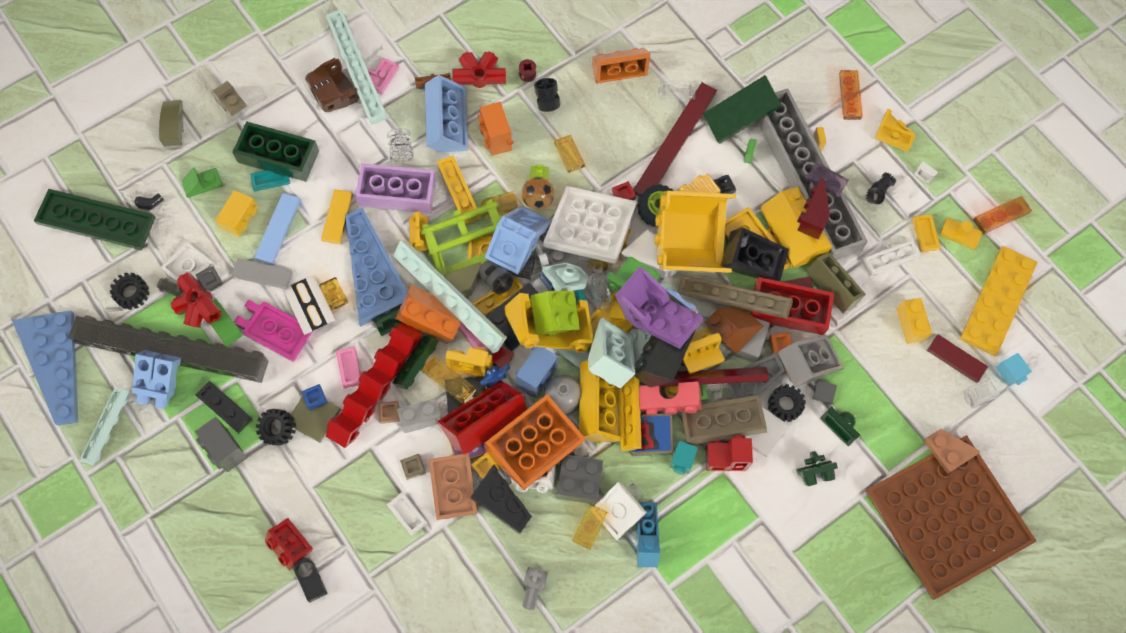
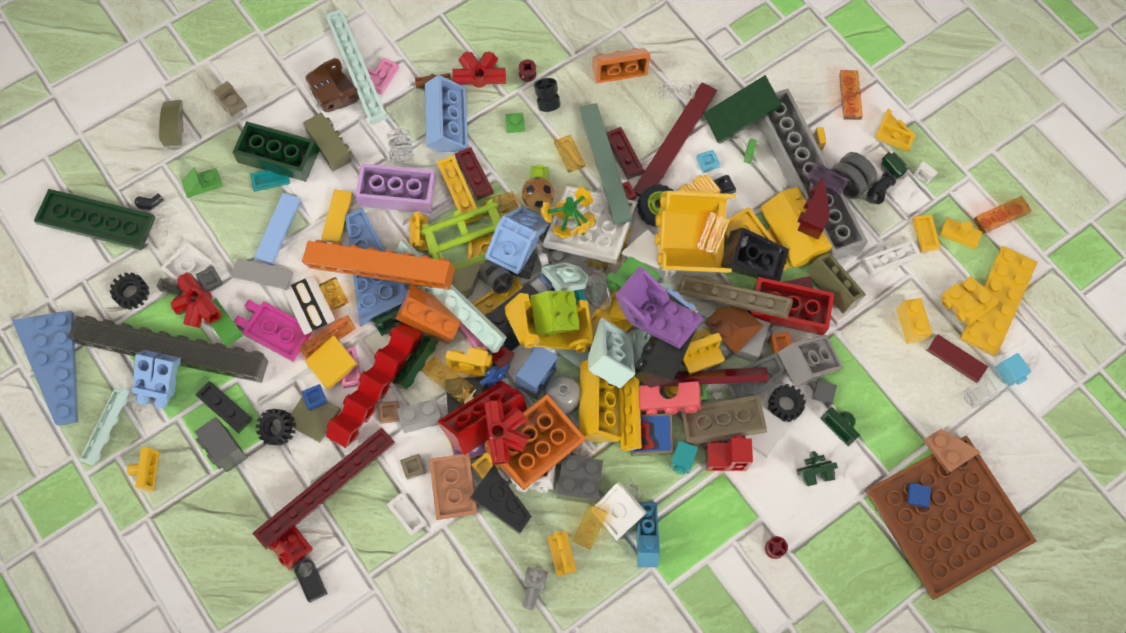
yellow brick [215,190,258,237] -> none
orange brick [478,101,514,156] -> none
none -> yellow tile [127,447,160,492]
none -> dark red tile [252,428,395,550]
none -> clear orange plate [298,315,356,360]
none -> orange brick [302,240,455,290]
none -> olive brick [303,112,352,171]
none -> yellow tile [305,335,358,390]
none -> dark red tile [455,147,494,201]
none -> red piece [484,400,529,465]
none -> bright green plate [505,112,525,133]
none -> yellow plant [541,186,595,238]
none -> yellow hinge [547,531,577,577]
none -> sand green tile [580,103,633,225]
none -> dark red tile [606,127,644,180]
none -> medium azure tile [696,150,720,173]
none -> clear yellow tile [697,212,730,255]
none -> dark red wheel [765,536,788,559]
none -> dark grey wheel [831,152,877,199]
none -> dark green brick [881,152,908,179]
none -> blue tile [907,483,931,508]
none -> yellow plate [941,276,999,326]

